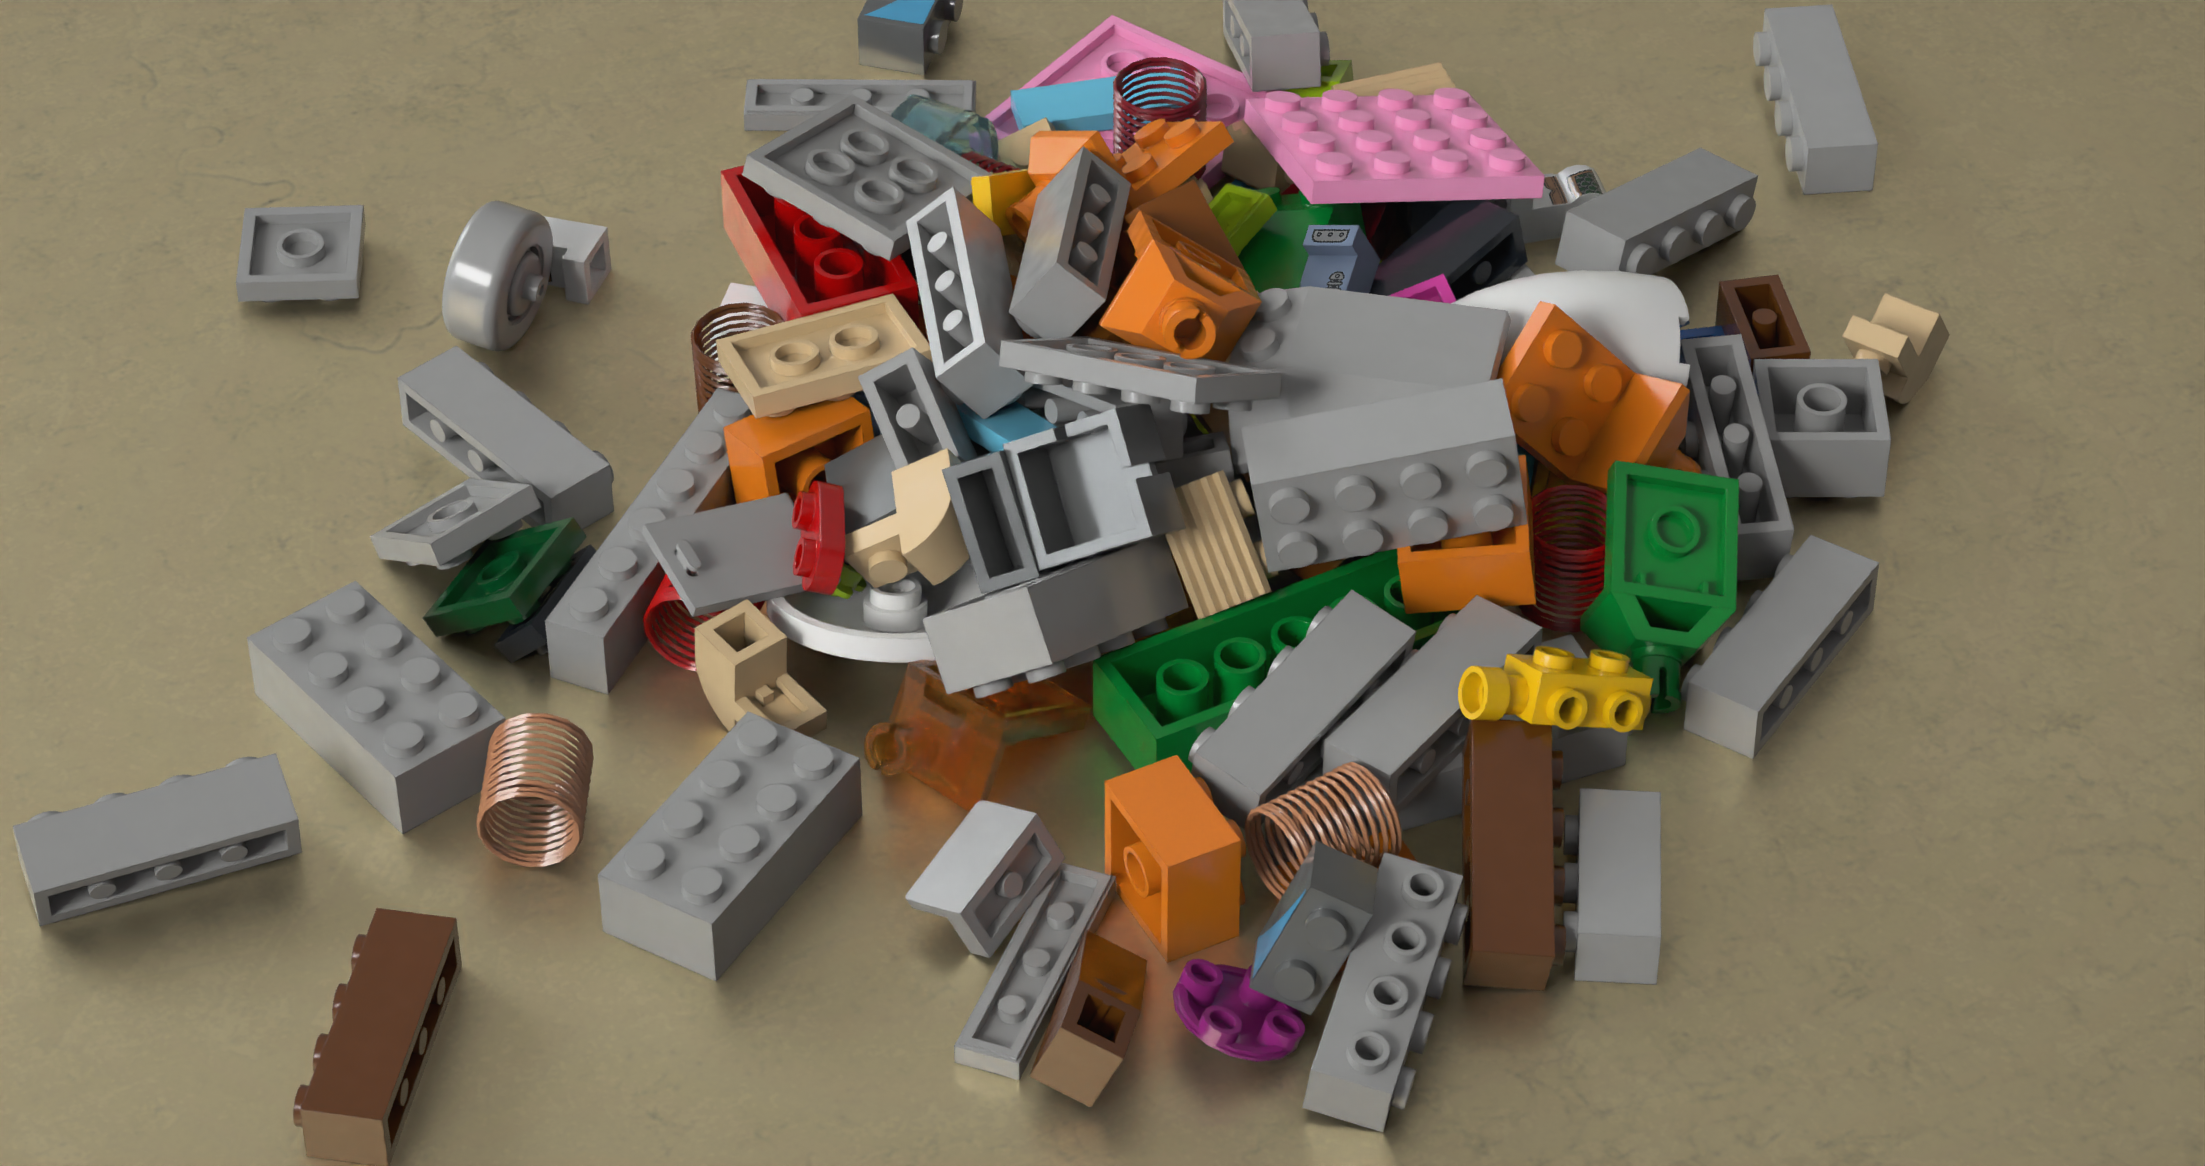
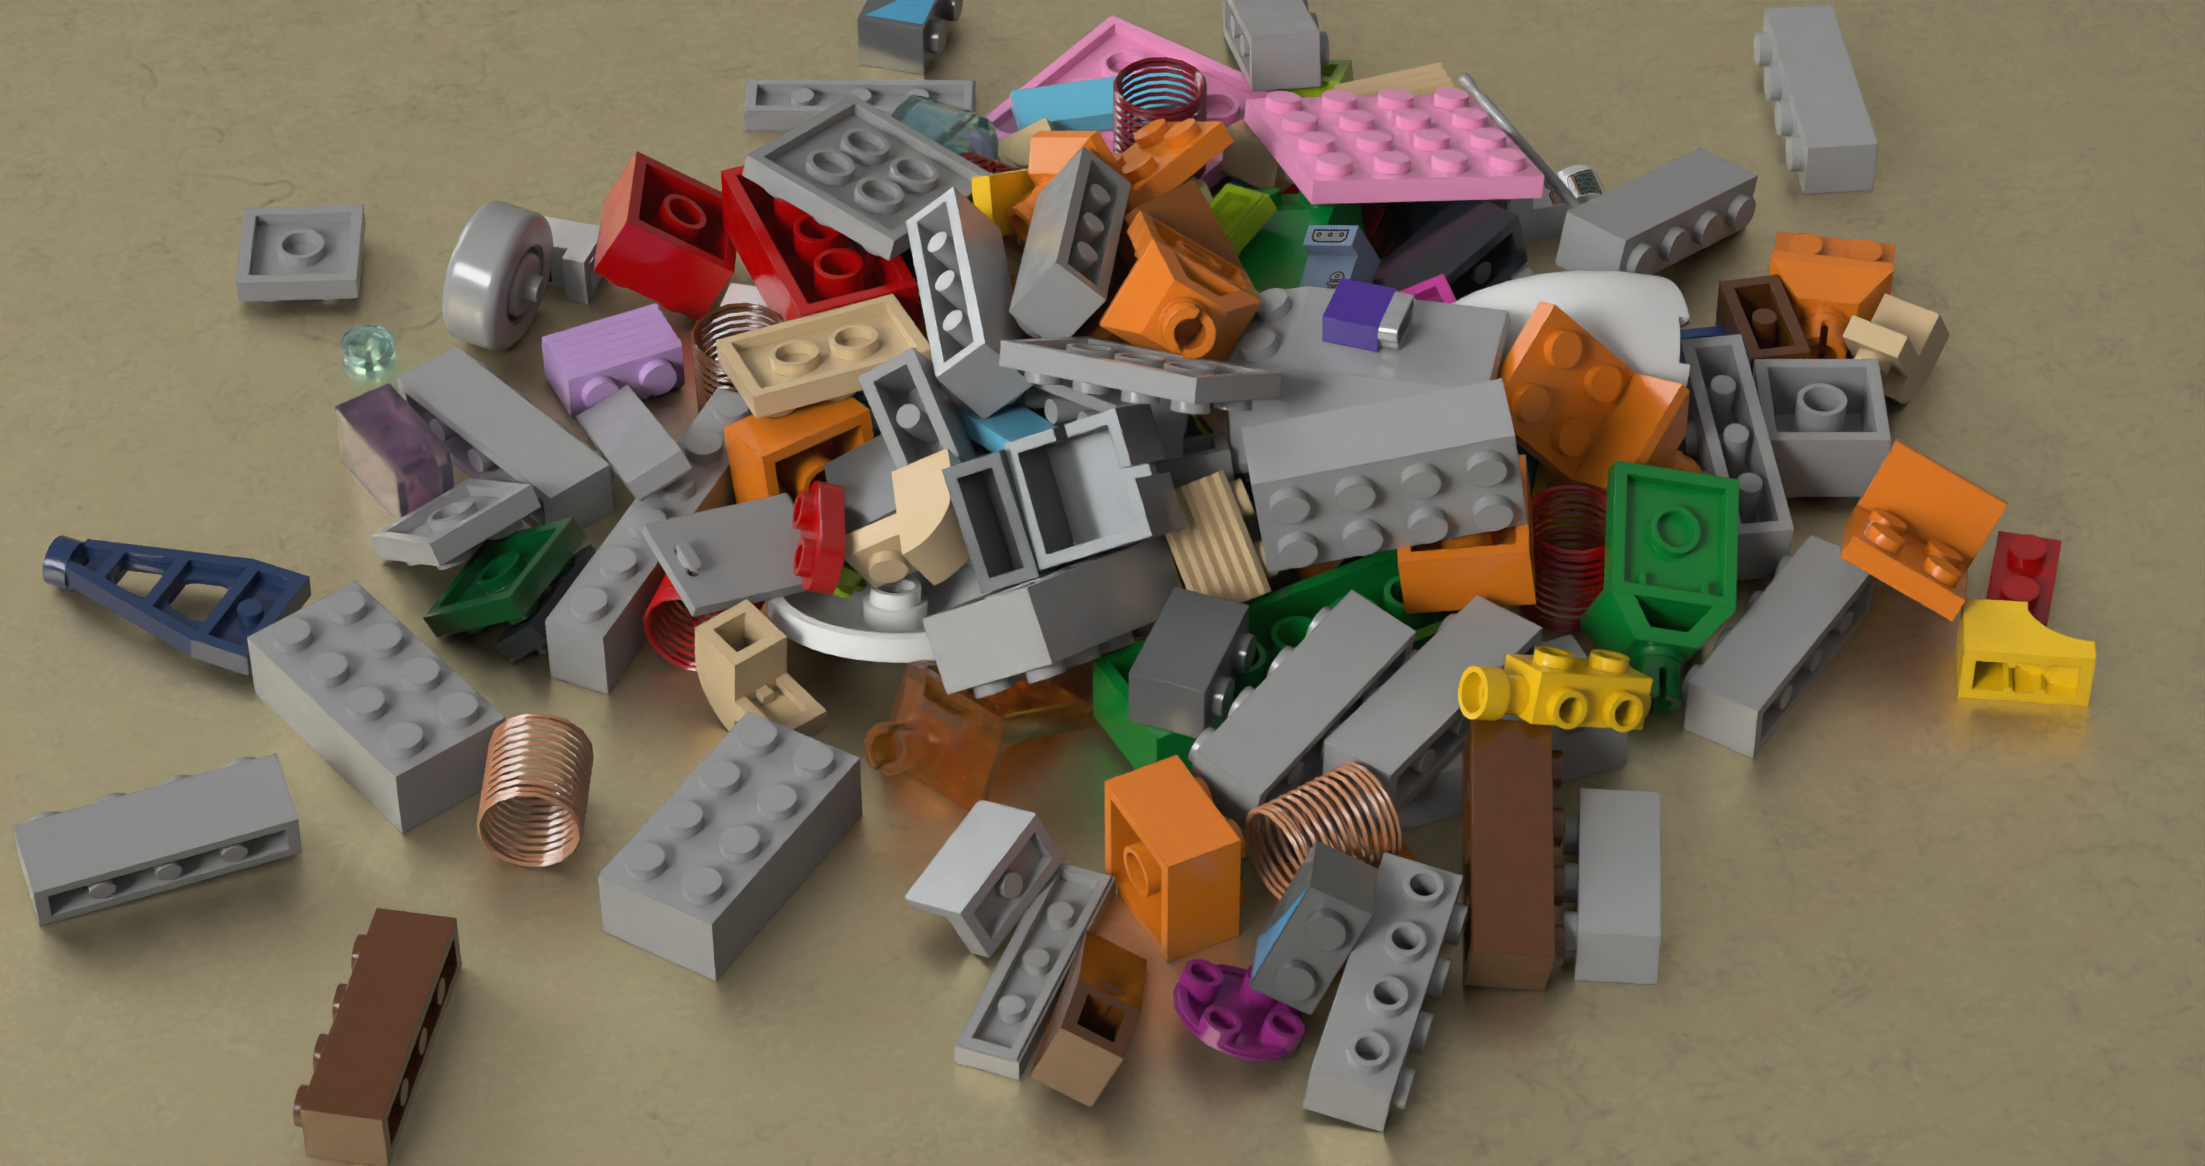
none -> dark blue plate [42,535,311,676]
none -> clear purple brick [335,383,455,521]
none -> clear light blue bush [340,324,396,380]
none -> lavender brick [541,303,685,421]
none -> light grey tile [575,384,692,502]
none -> red brick [593,151,737,321]
none -> dark grey brick [1129,587,1257,738]
none -> dark purple piece [1322,278,1415,352]
none -> light grey piece [1458,73,1581,209]
none -> orange plate [1770,232,1896,359]
none -> orange plate [1840,439,2008,622]
none -> yellow arch [1956,598,2096,706]
none -> red plate [1986,531,2062,627]

